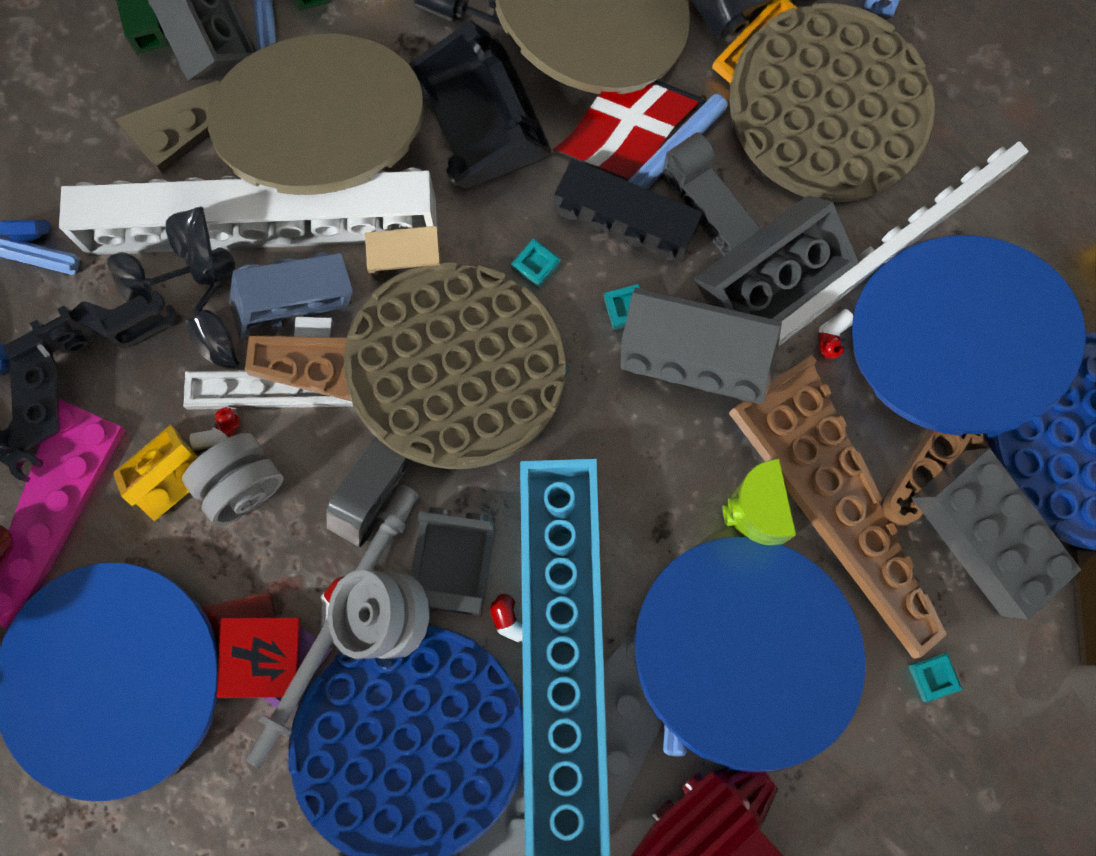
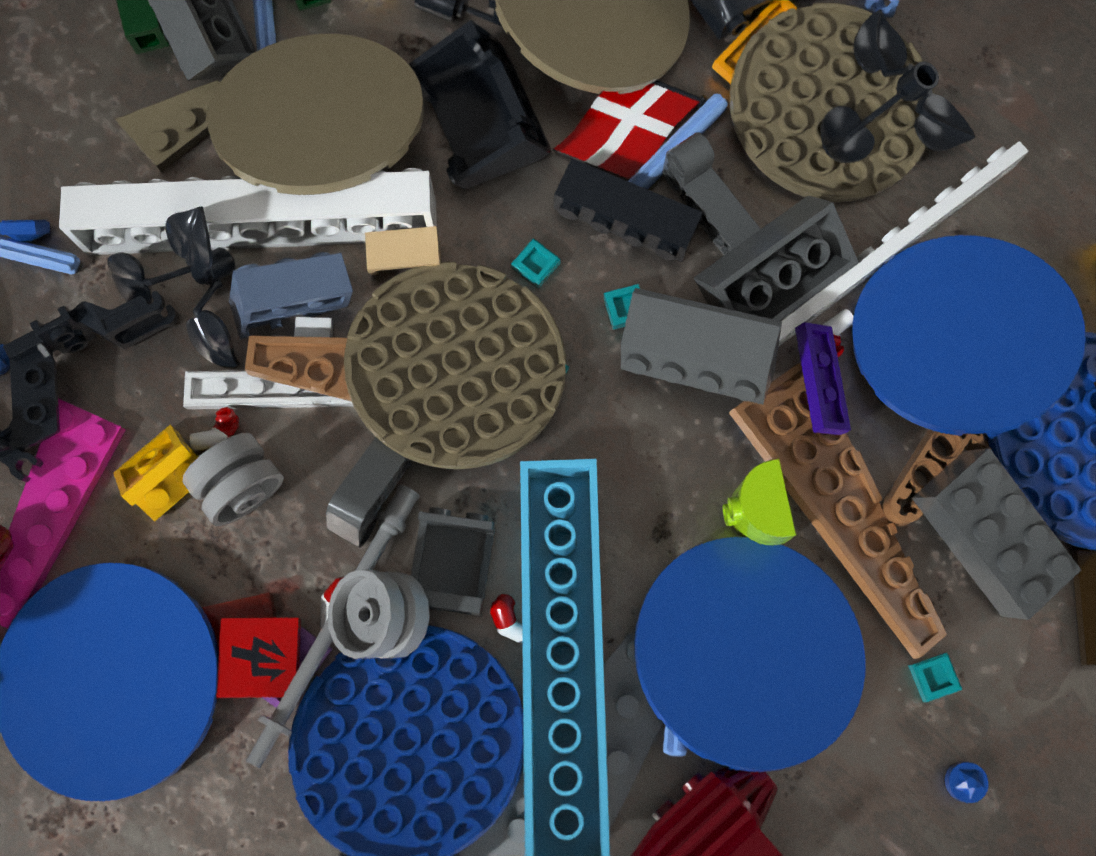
none -> dark purple plate [795,322,851,435]
none -> black plant [820,10,976,163]
none -> blue tile [945,762,989,803]

